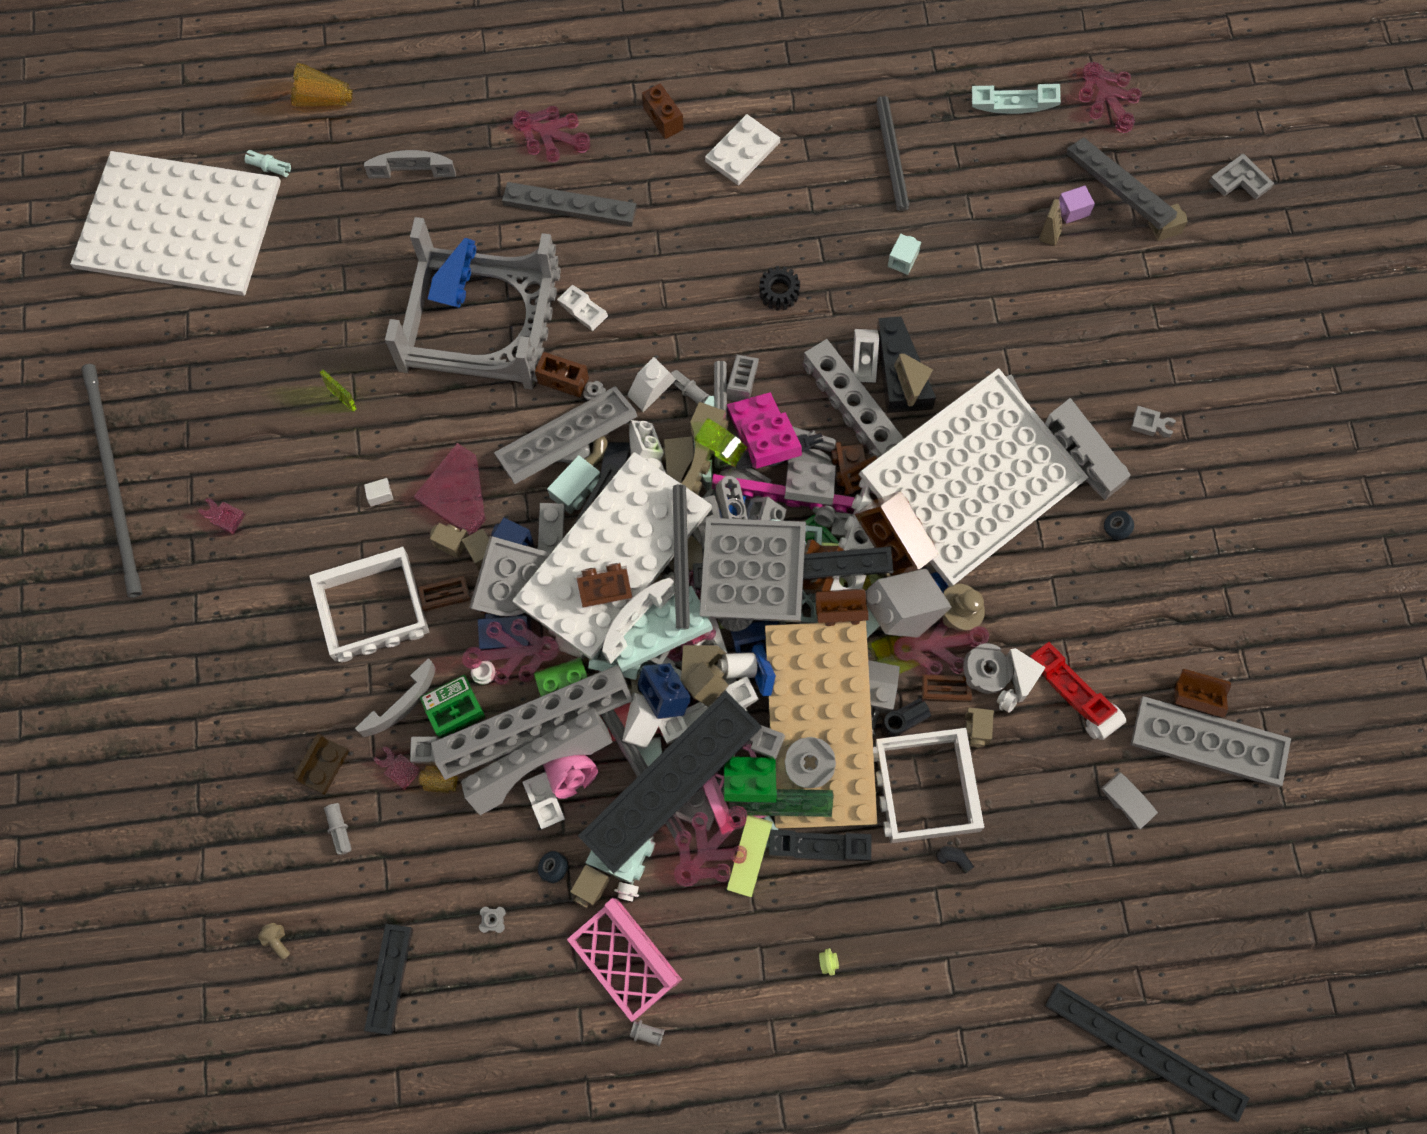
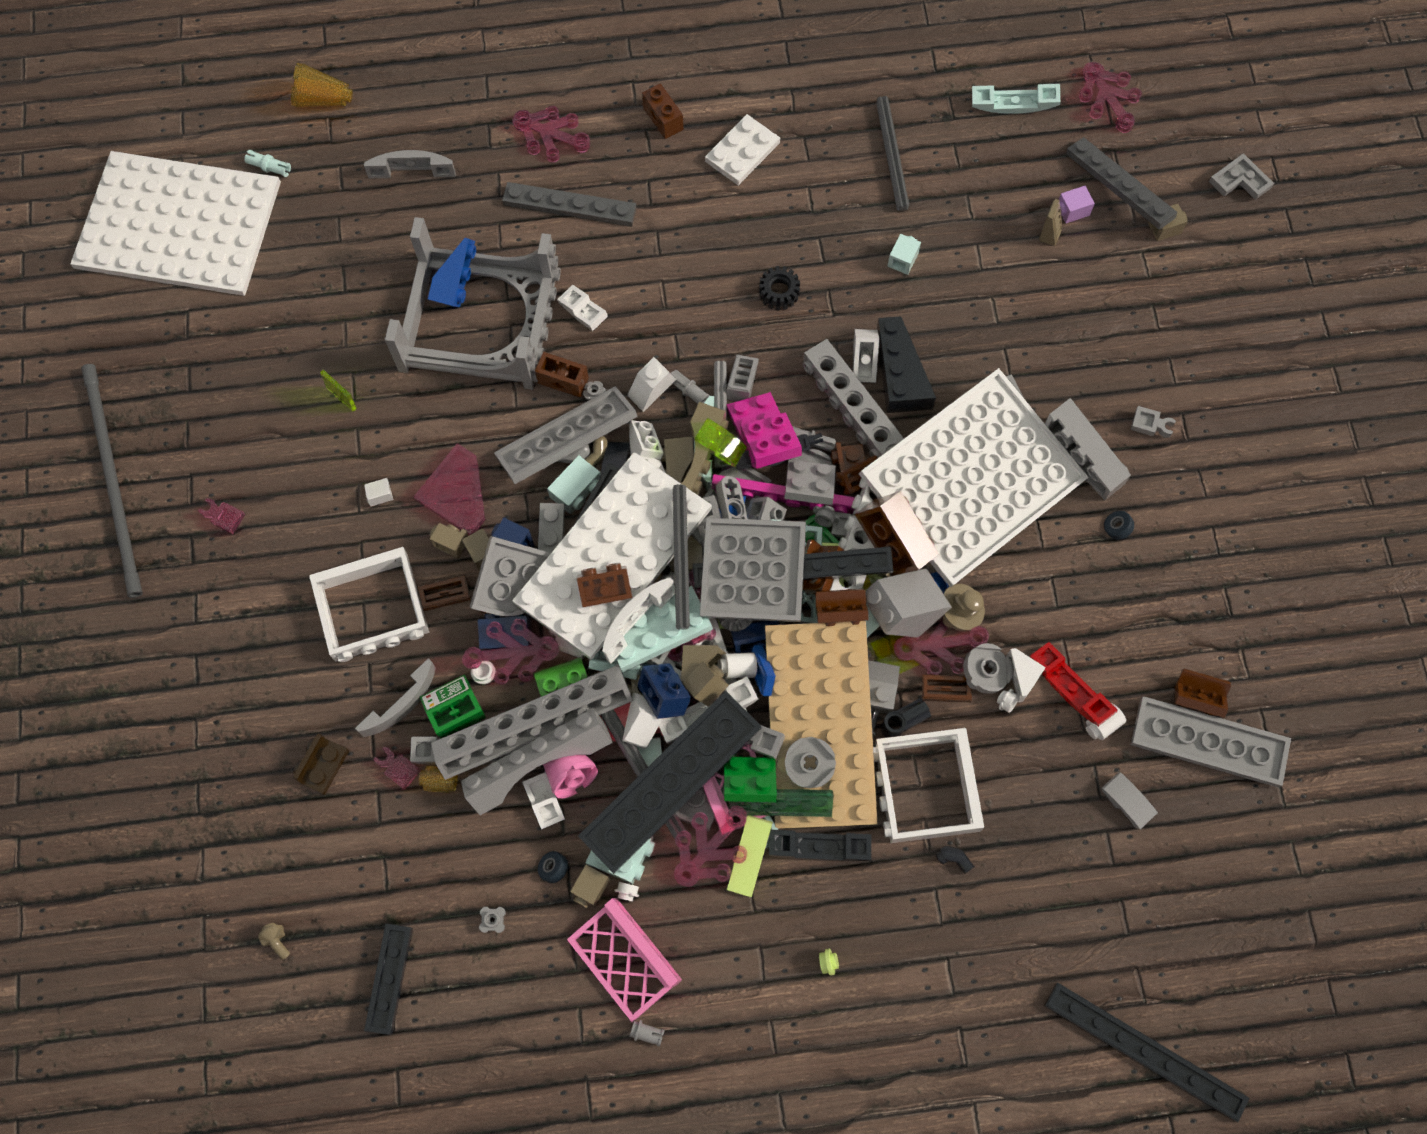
light grey axle [323,803,352,855] -> none
dark tan slope [894,354,933,406] -> none
dark tan brick [965,708,994,748] -> none

